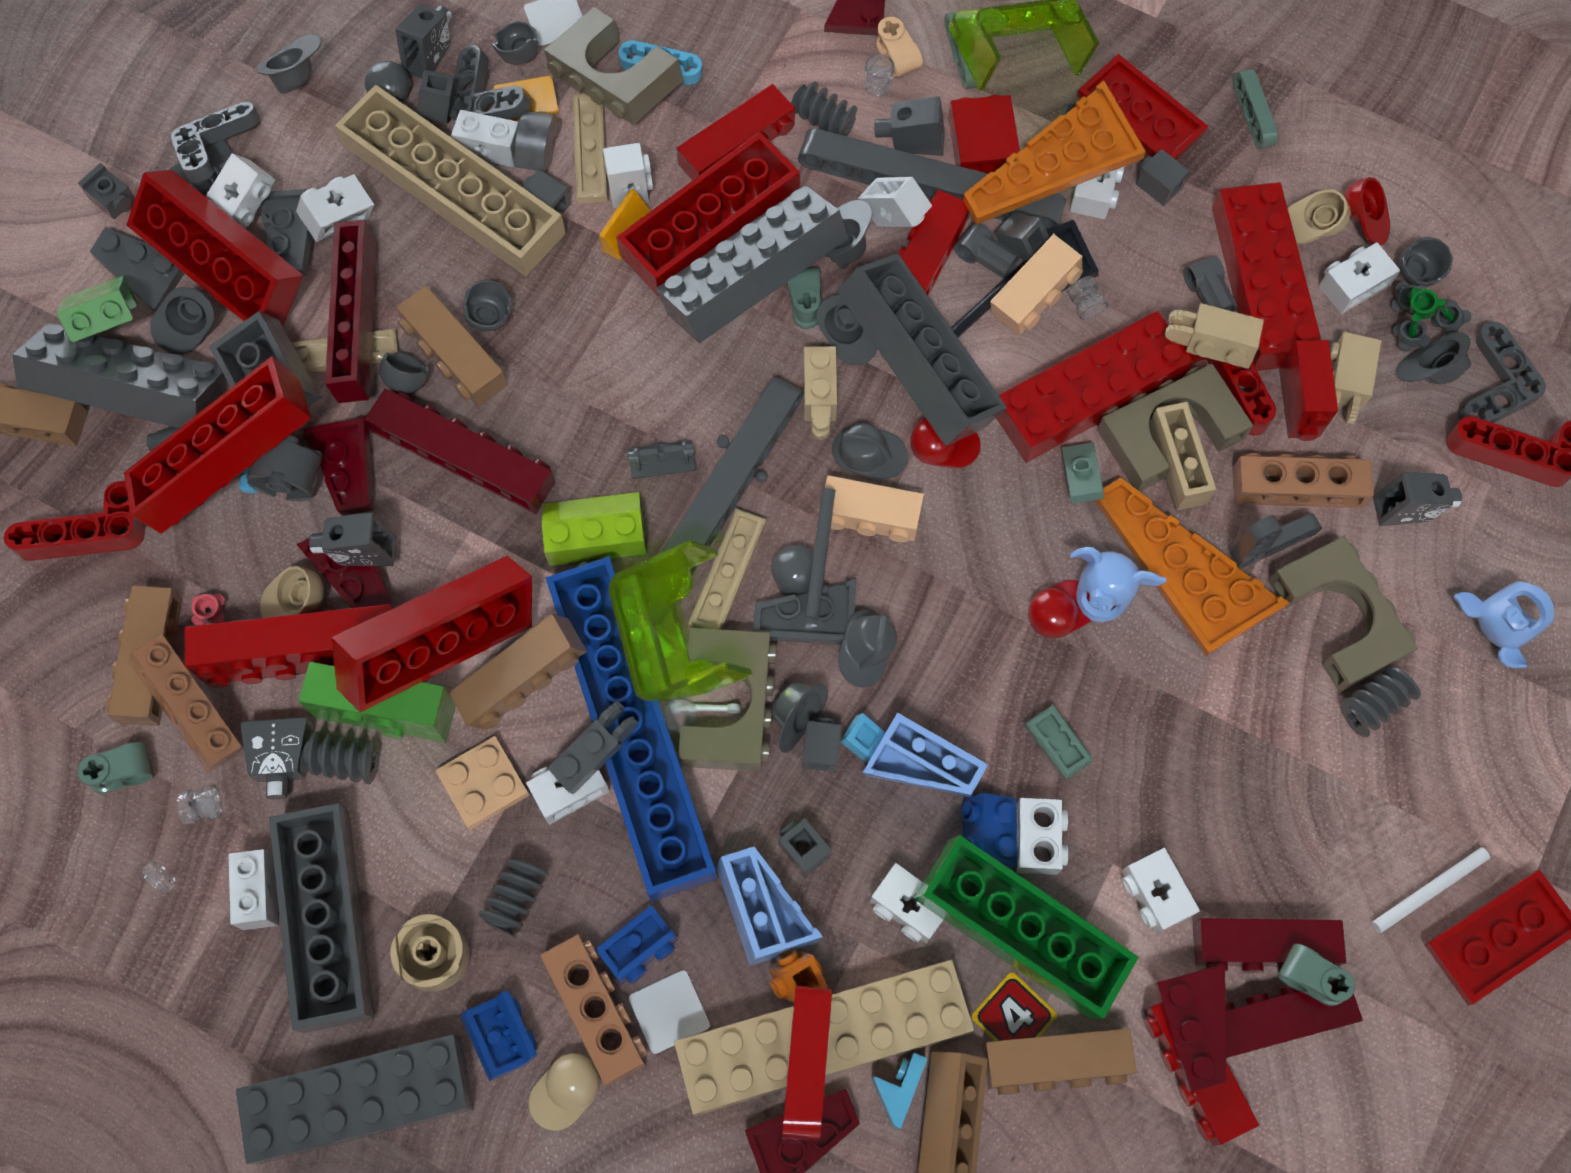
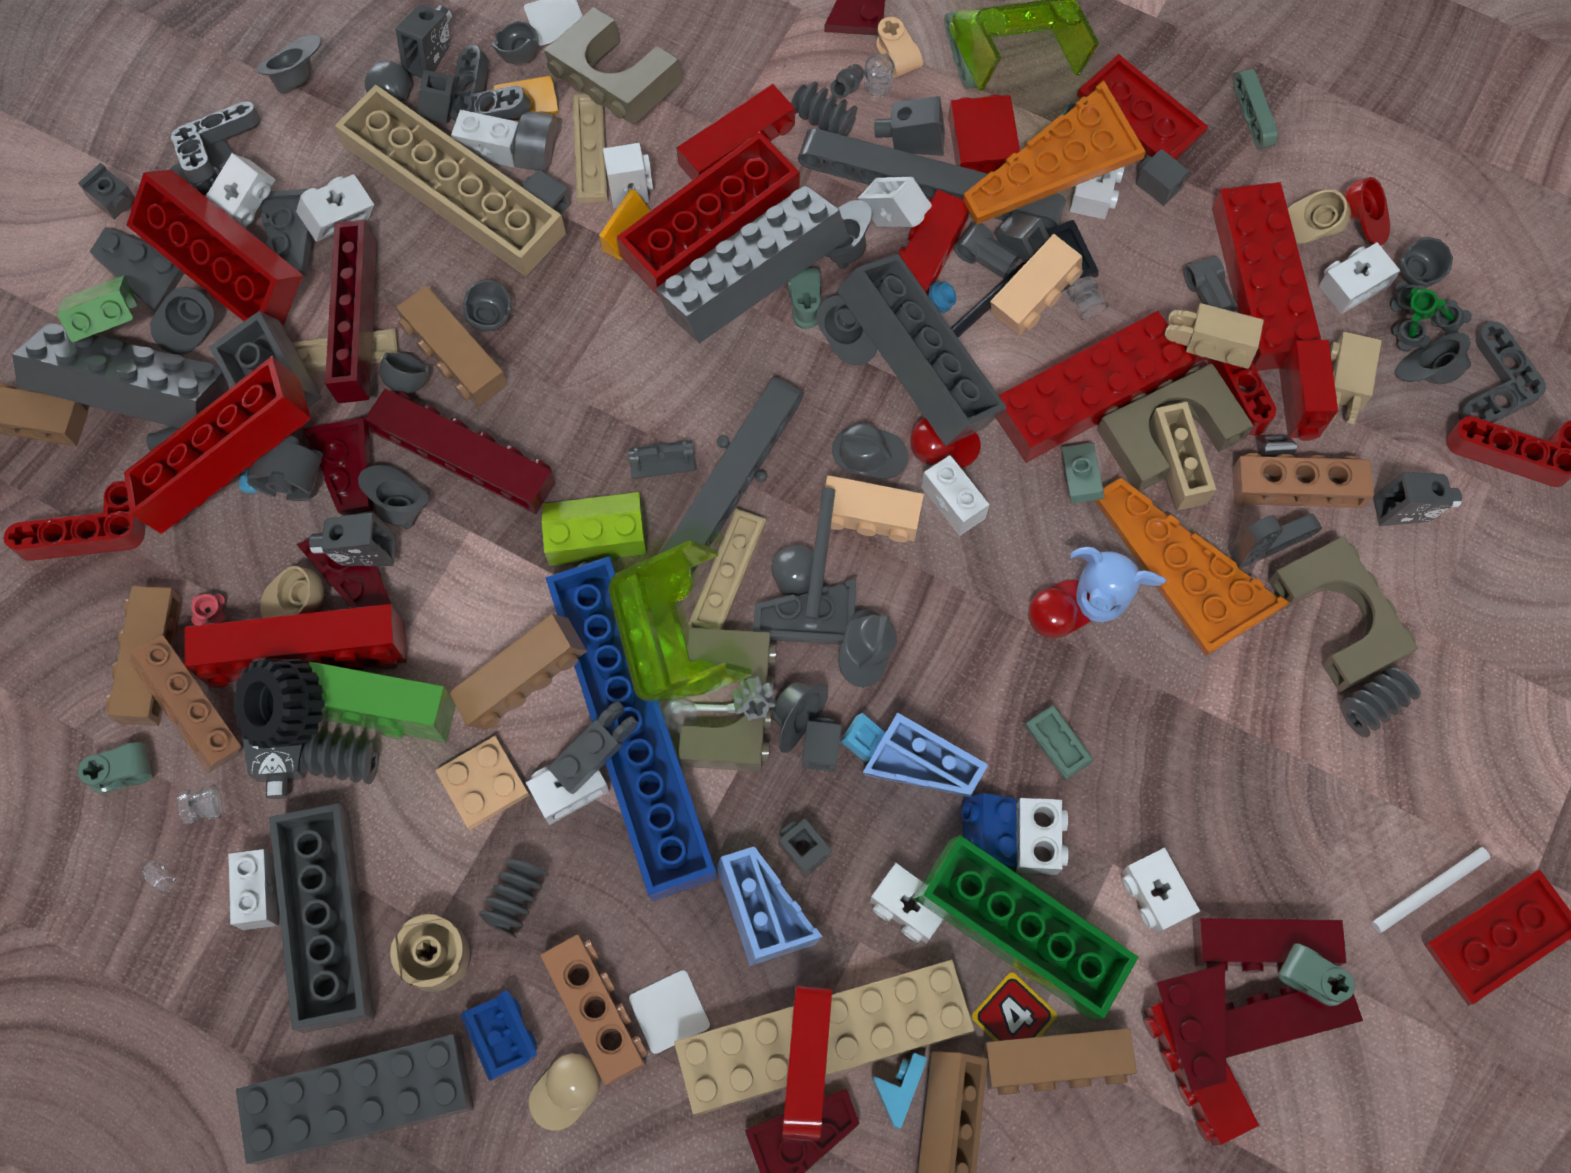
red brick [332,555,532,712] -> none
blue bracket [595,905,678,984] -> none
medium azure beam [618,40,703,85] -> none
orange brick [768,949,828,1003] -> none
tan hinge [804,346,837,441] -> none
light blue piece [1454,581,1554,669] -> none
none -> black tyre [233,659,324,749]
none -> dark grey piece [358,465,429,529]
none -> light grey gear [732,676,775,721]
none -> dark grey pin [830,64,865,99]
none -> white brick [921,455,990,536]
none -> dark azure plate [928,282,956,313]
none -> flat silver slope [1256,434,1297,457]

